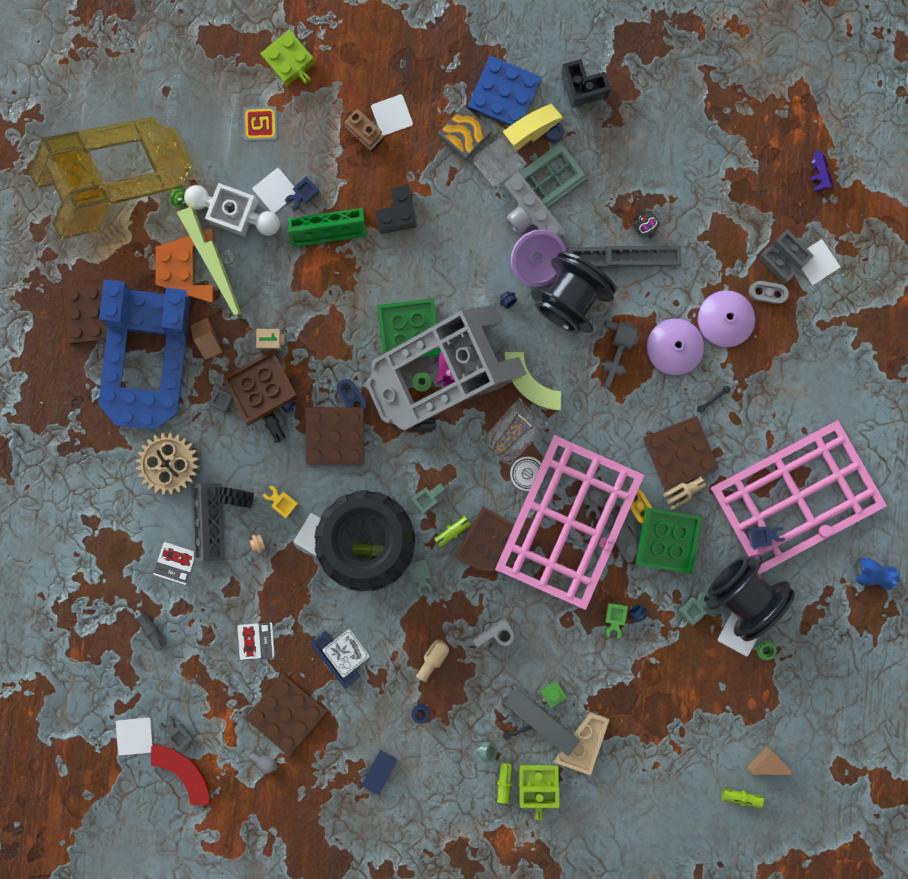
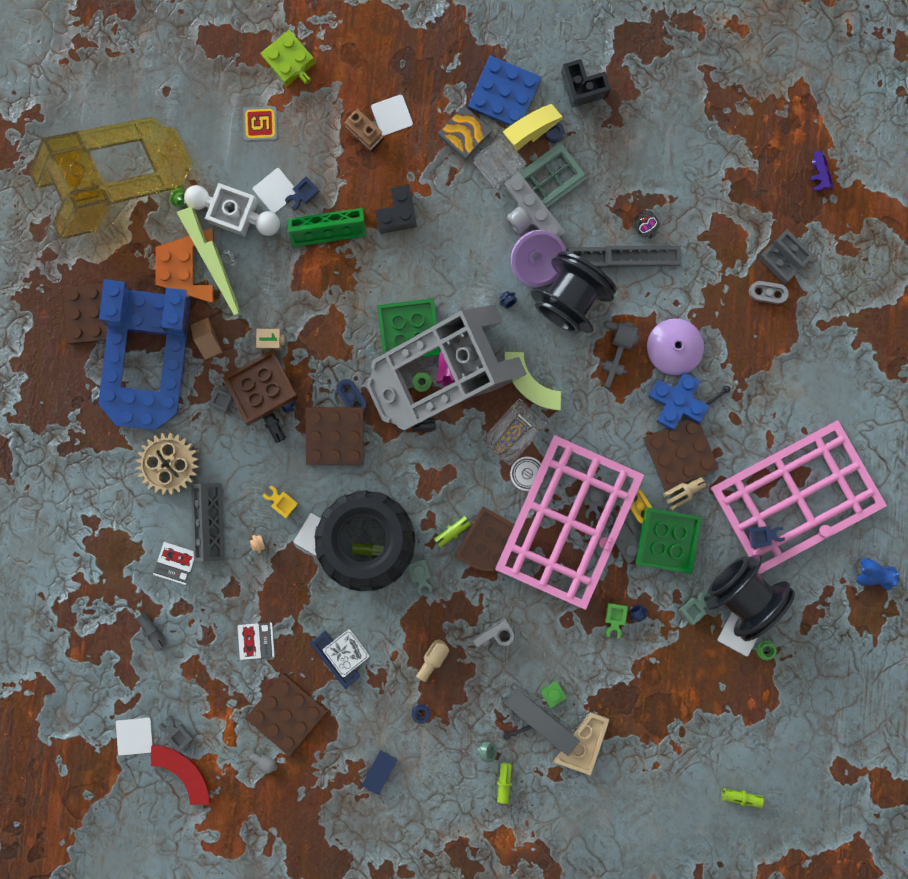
black tyre [217,486,254,508] -> none
sand green plate [411,483,445,514] -> none
lime plate [519,765,559,820] -> none
lavender dish [698,291,755,347] -> none
medium nougat slope [747,747,792,775] -> none
white sticker [801,239,840,285] -> none
none -> blue plate [648,373,709,431]

